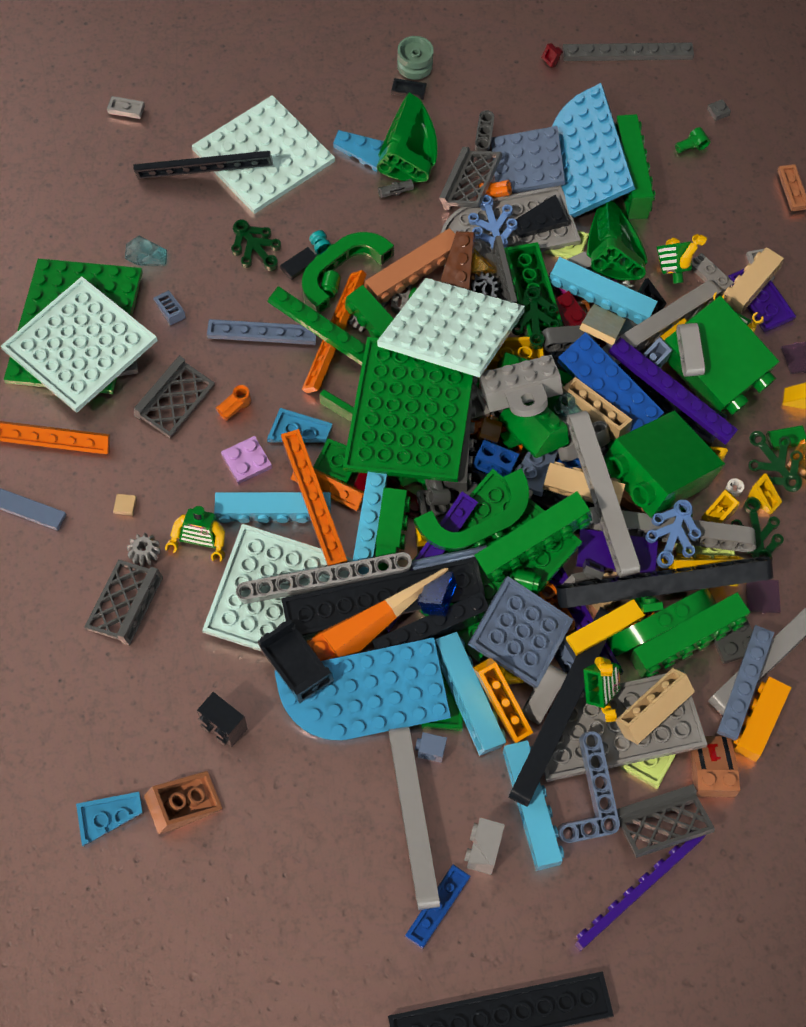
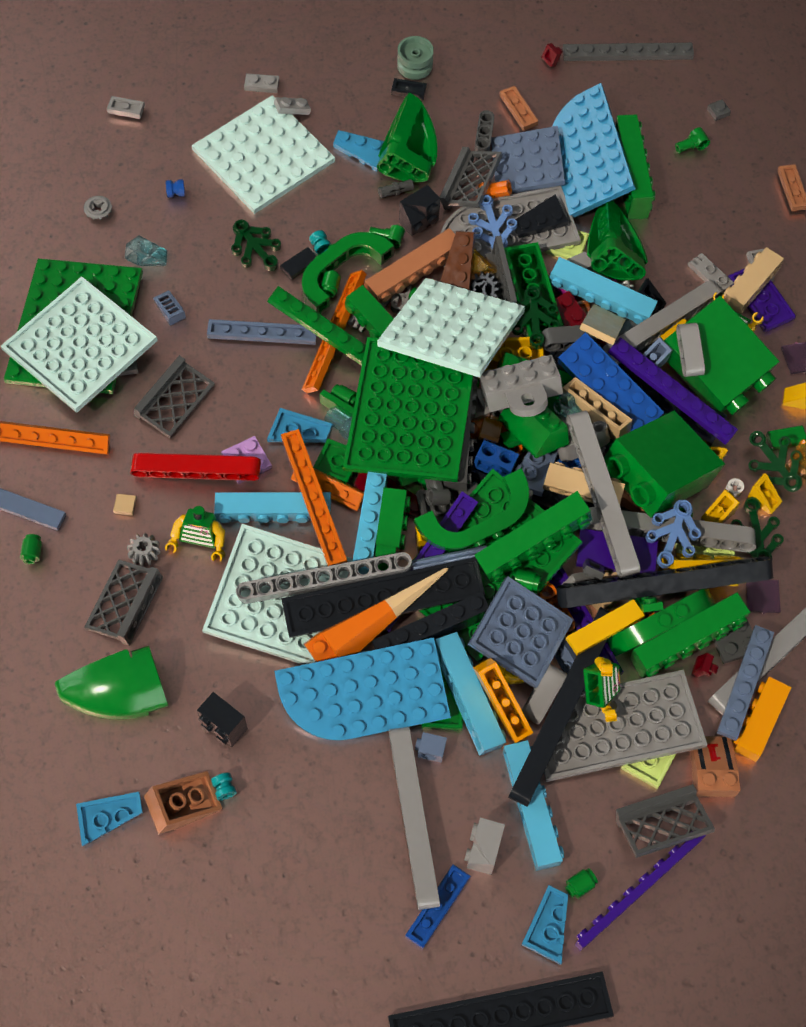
black tile [133,151,273,179] -> none
orange piece [216,385,252,420] -> none
black panel [257,619,334,703] -> none
clear blue slope [418,572,457,616] -> none
sand blue beam [557,731,620,843] -> none
tan brick [616,668,695,745] -> none
torso [656,234,707,284] -> none
none -> green brick [20,534,42,564]
none -> green panel [54,646,168,719]
none -> light grey gear [84,196,112,220]
none -> red beam [130,453,261,481]
none -> blue wheel [166,179,185,198]
none -> teal wheel [211,773,237,801]
none -> light grey plate [244,73,279,93]
none -> light grey plate [274,97,311,115]
none -> clear light blue piece [324,407,352,440]
none -> green brick [331,384,357,407]
none -> green pin [369,225,405,248]
none -> black slope [399,185,440,236]
none -> nougat plate [499,86,538,131]
none -> dark azure wing [521,885,568,965]
none -> green brick [565,868,598,899]
none -> dark red tile [691,653,719,677]

